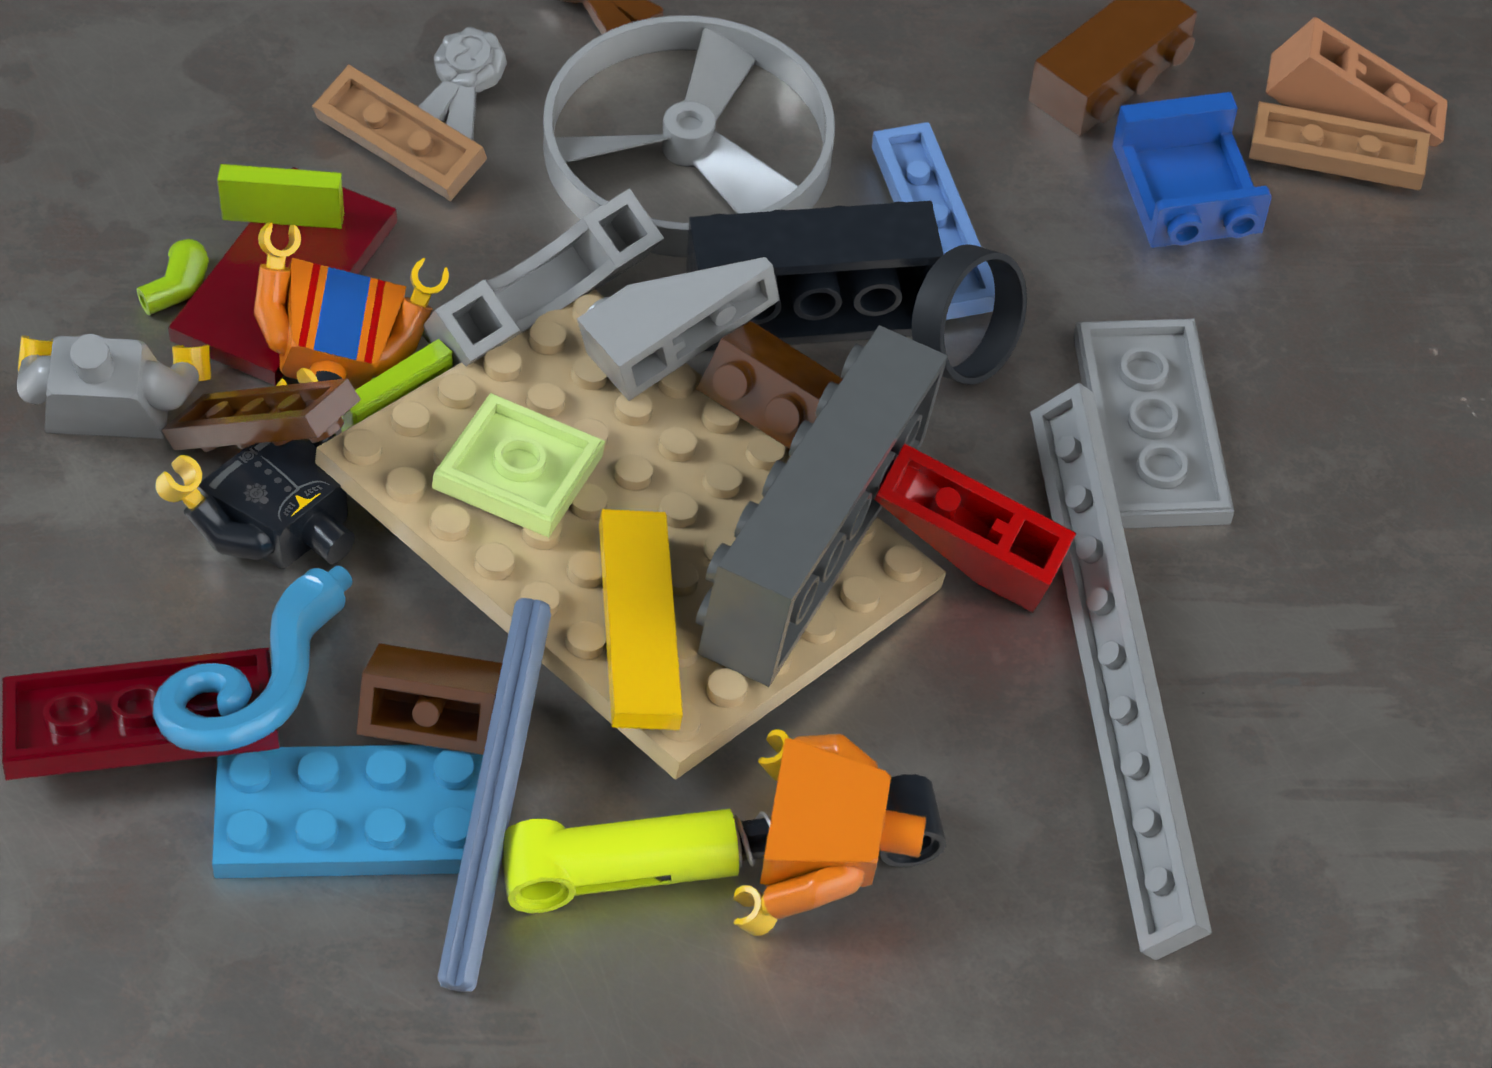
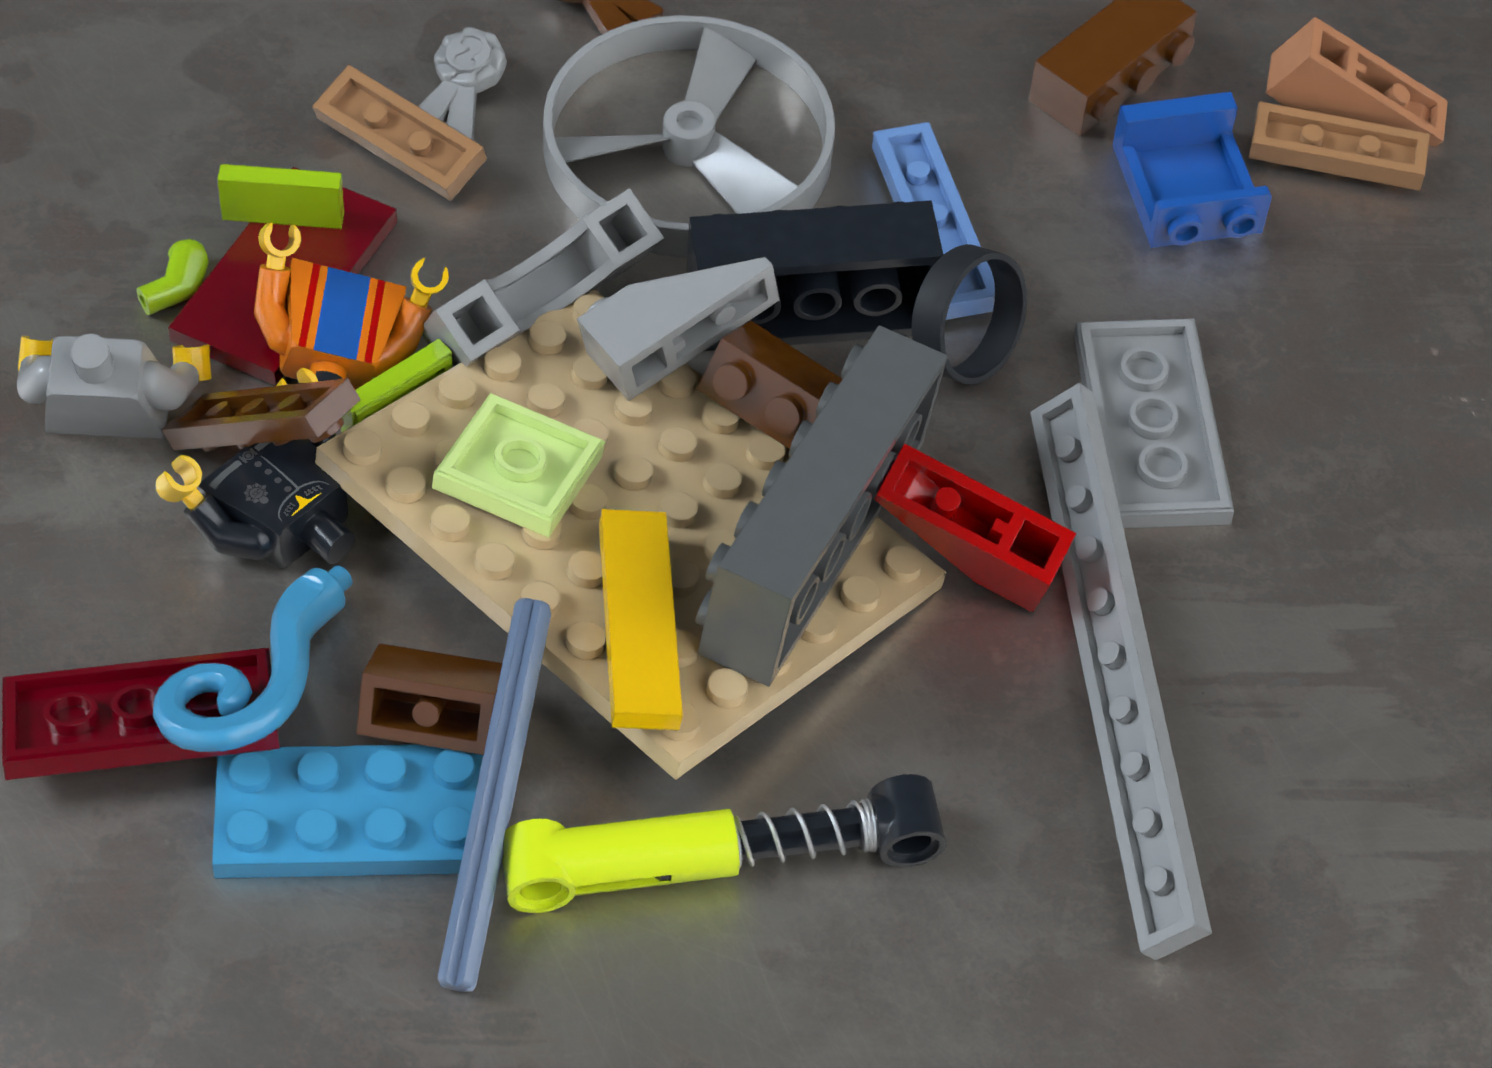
orange torso [733,729,926,936] -> none

